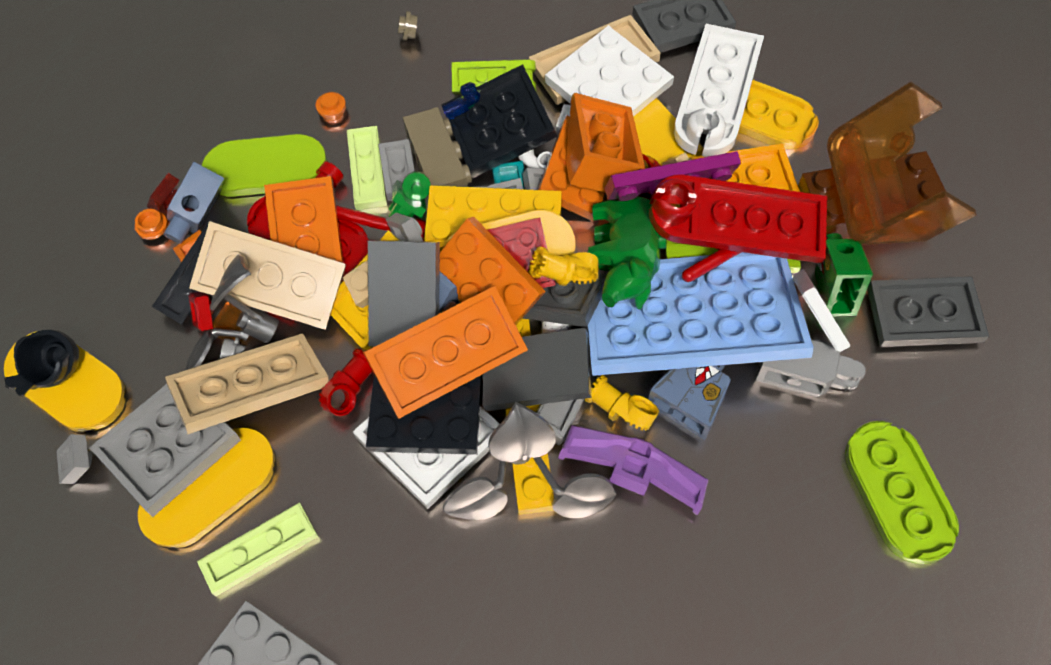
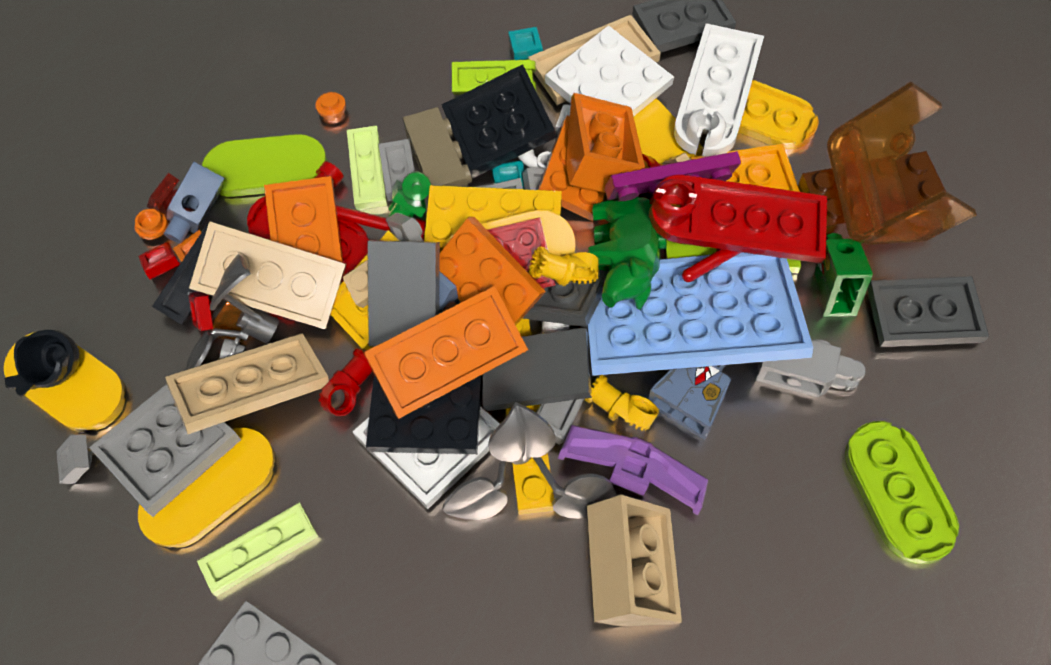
dark tan plate [398,11,418,41] -> none
clear blue arm [442,82,481,120] -> none
white tile [793,269,850,352] -> none
none -> red tile [138,242,180,280]
none -> teal plate [508,27,543,60]
none -> tan slope [587,495,682,626]

